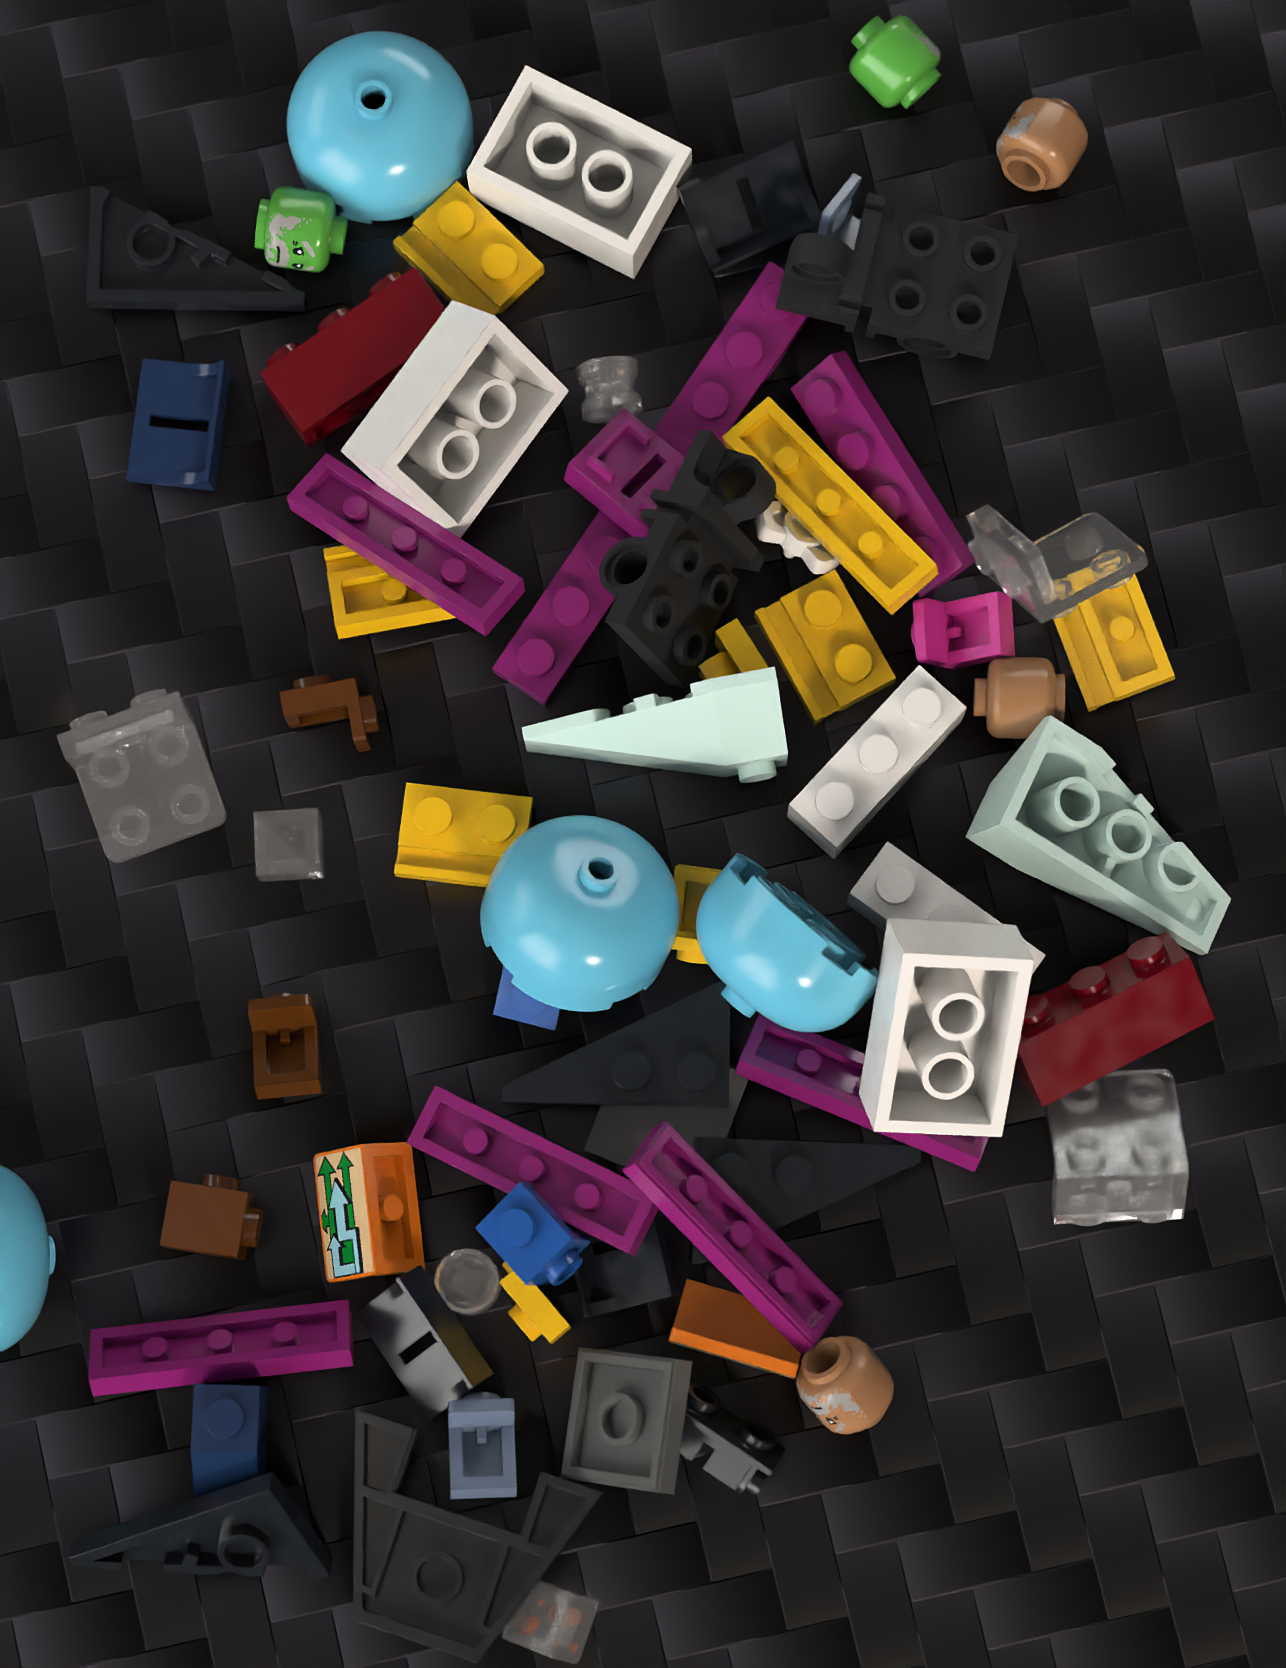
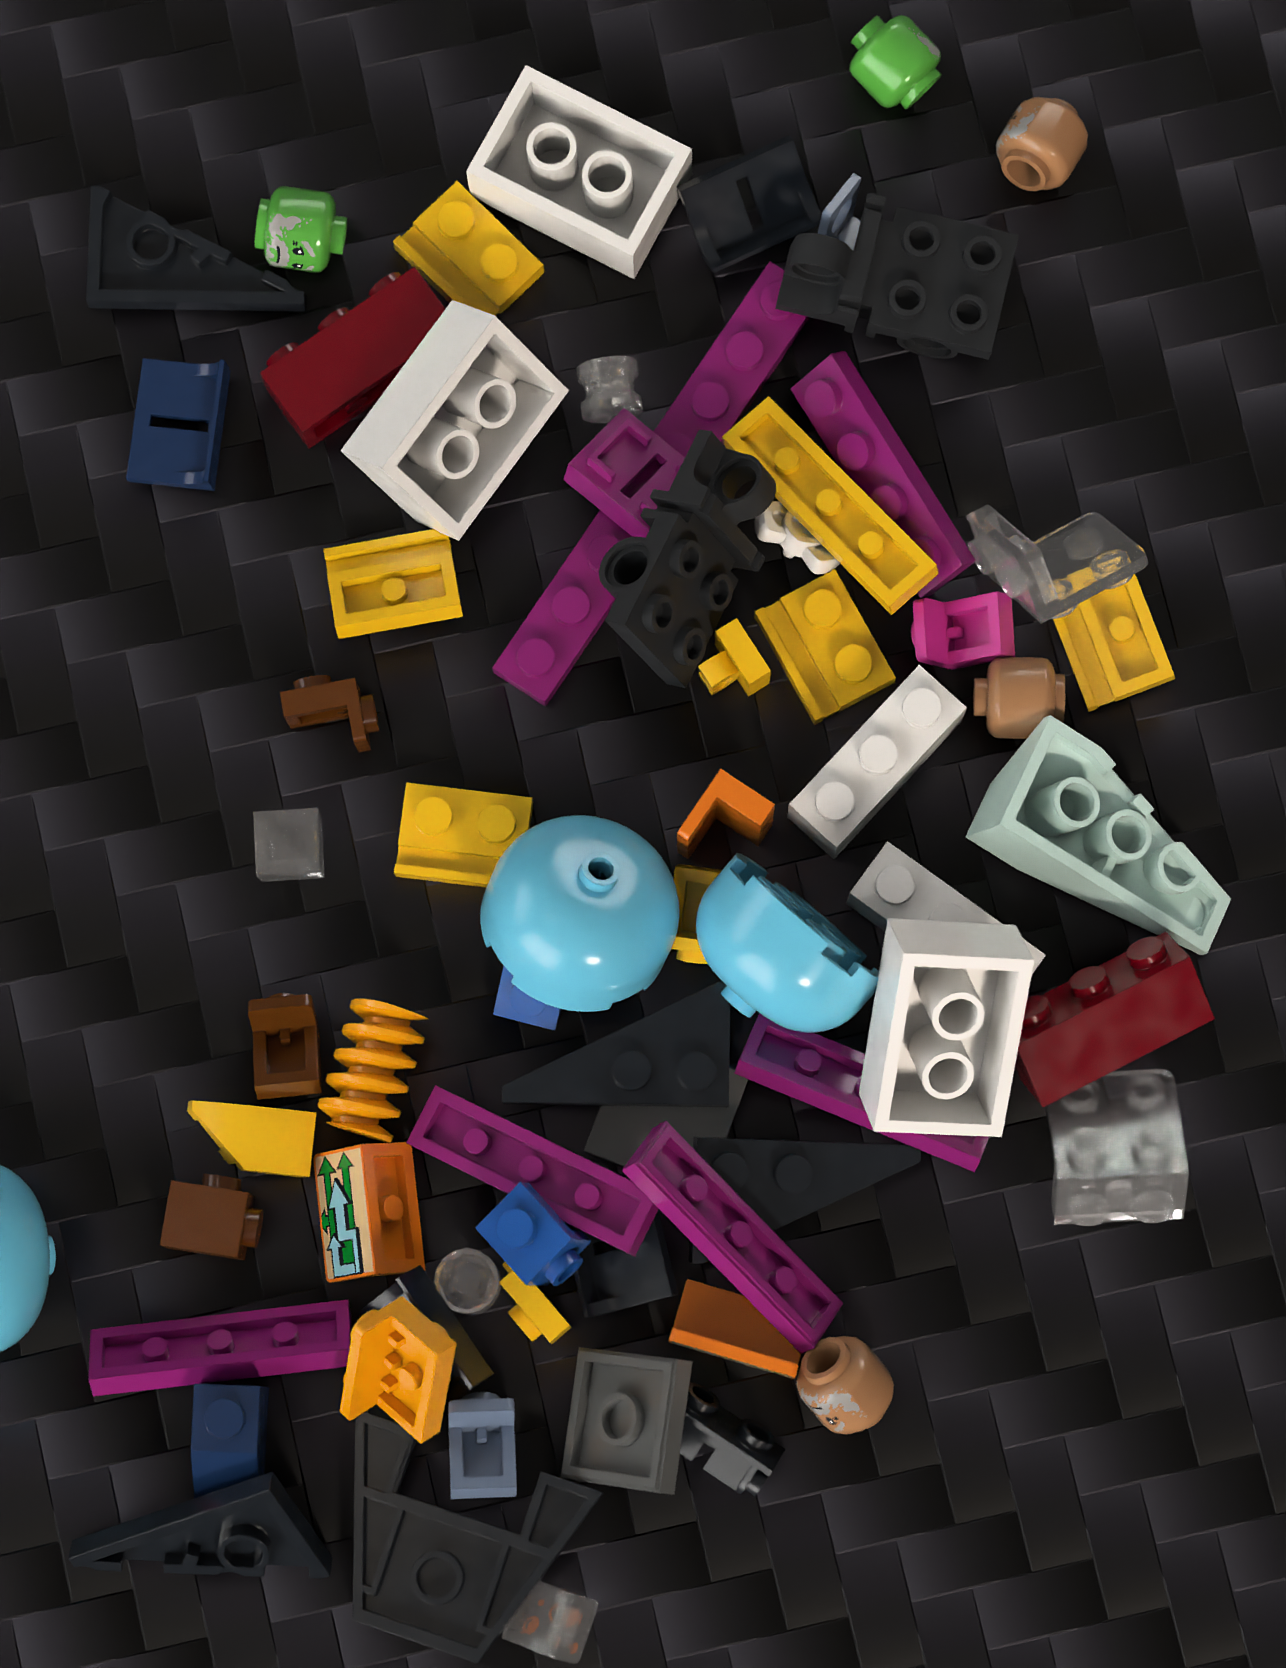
clear bracket [57,689,227,863] -> none
medium azure cylinder [287,31,474,224] -> none
magenta plate [287,453,525,637] -> none
light aqua wedge [522,667,788,783] -> none
none -> yellow slope [187,1101,316,1178]
none -> light orange piece [318,998,428,1143]
none -> light orange bracket [339,1296,457,1444]
none -> orange panel [677,769,775,859]

